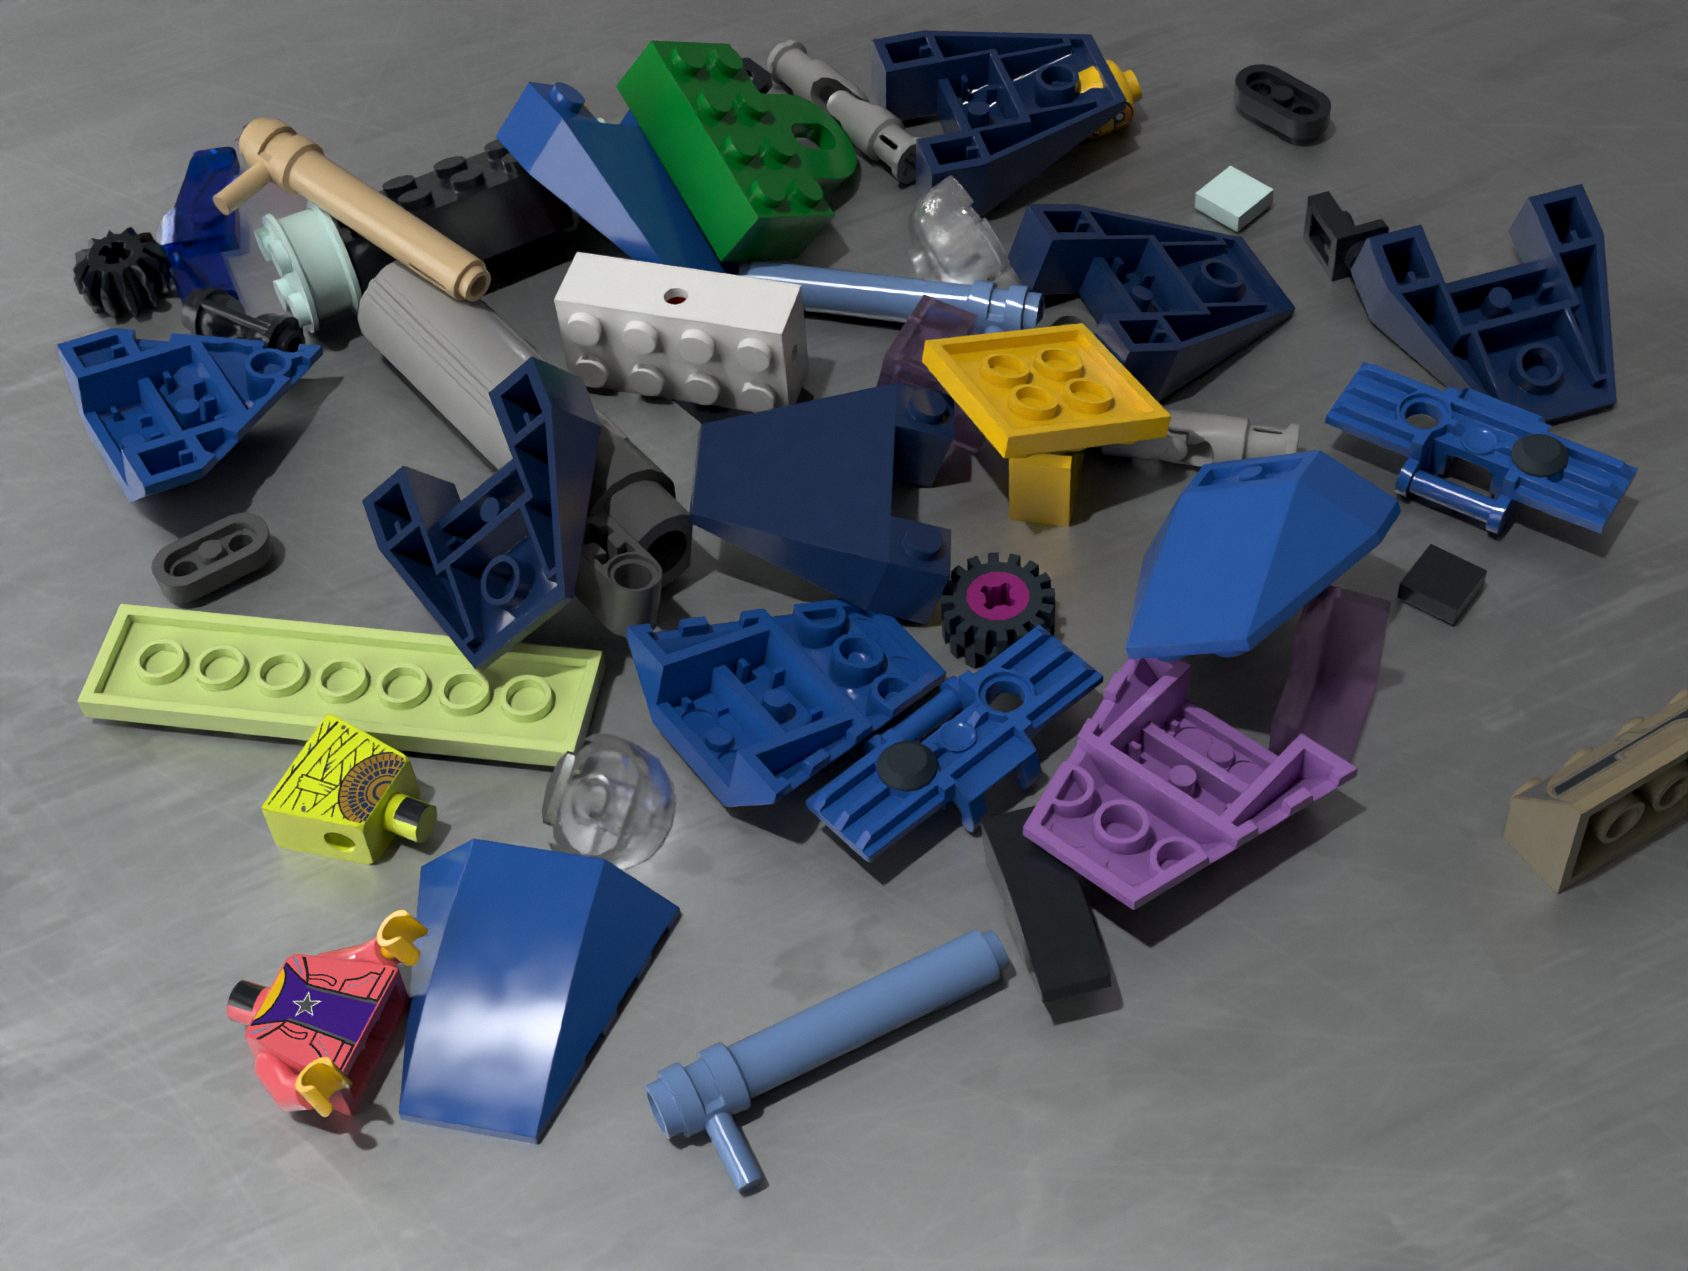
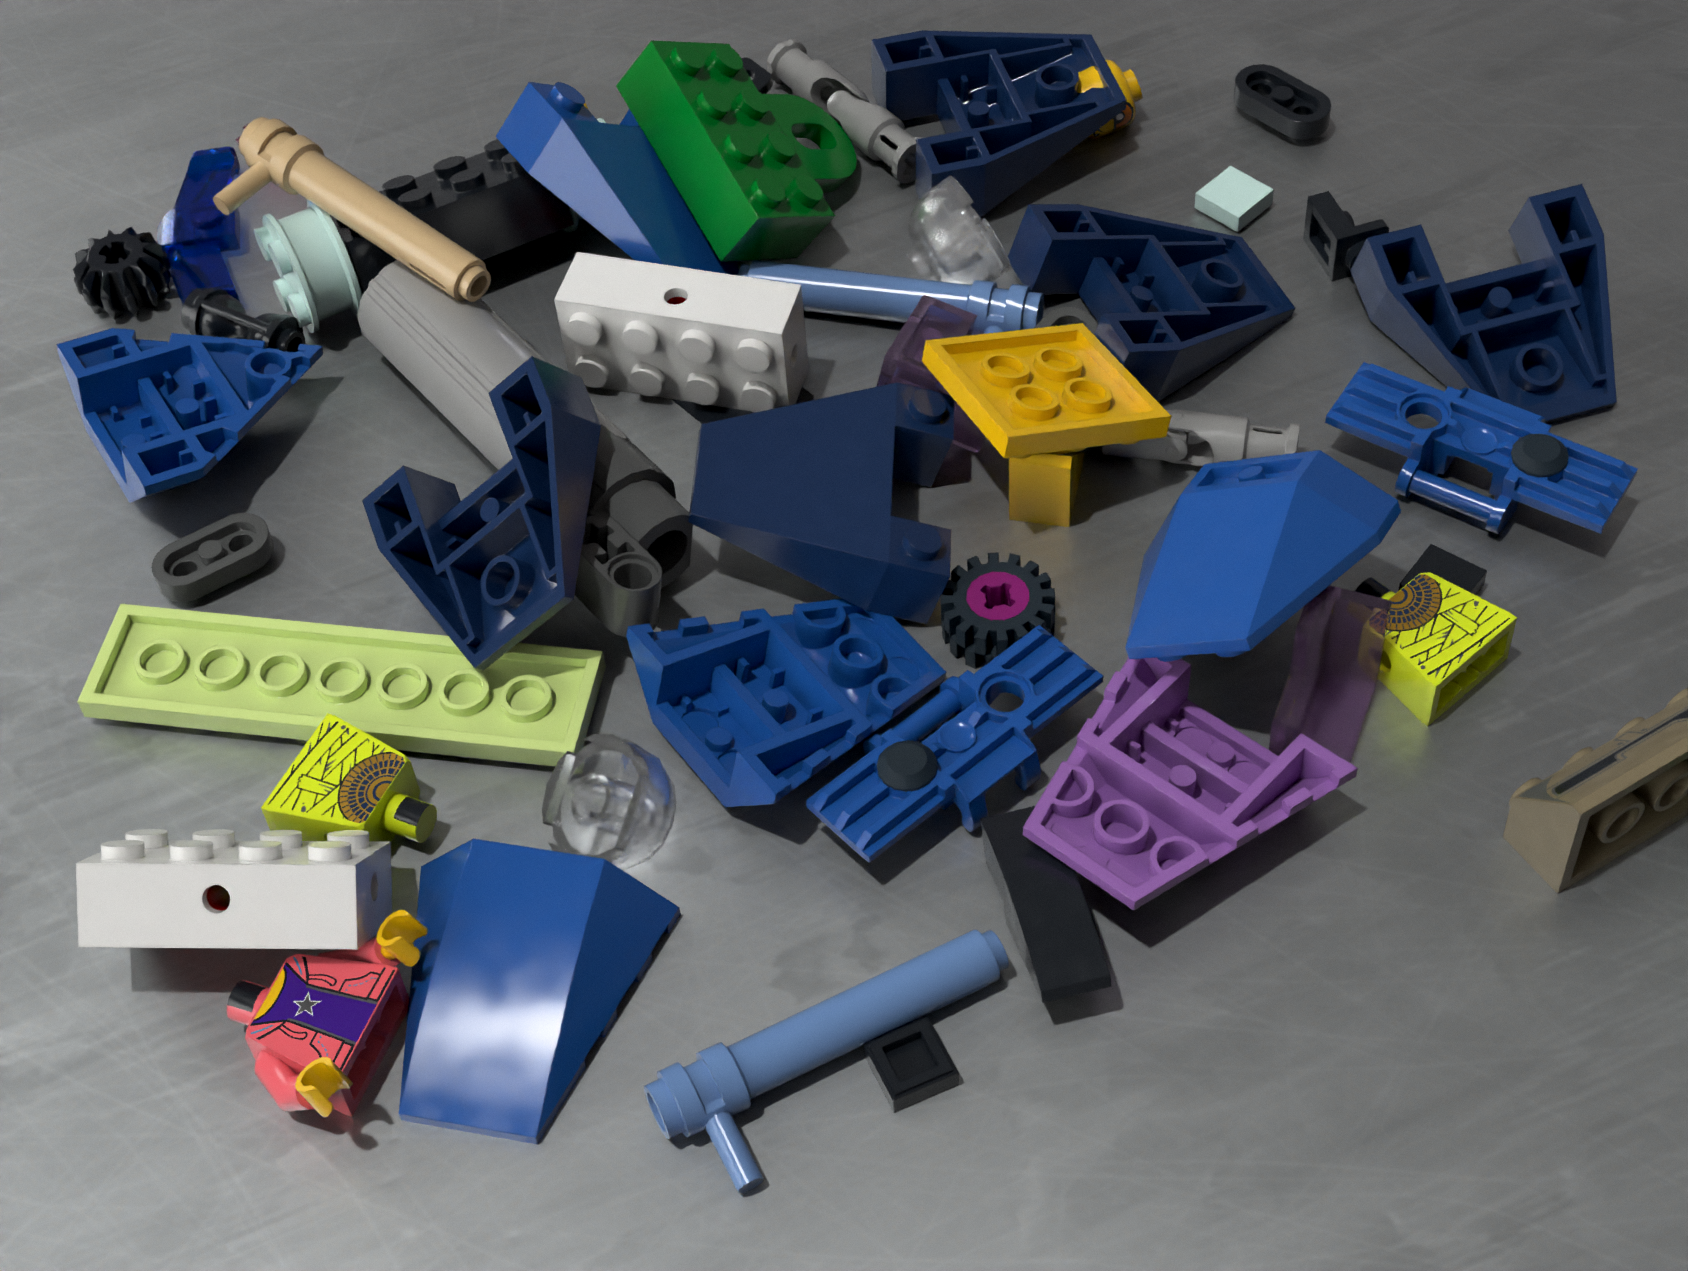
none -> white brick [76,829,392,950]
none -> black tile [863,1016,959,1113]
none -> neon yellow torso [1349,572,1517,726]

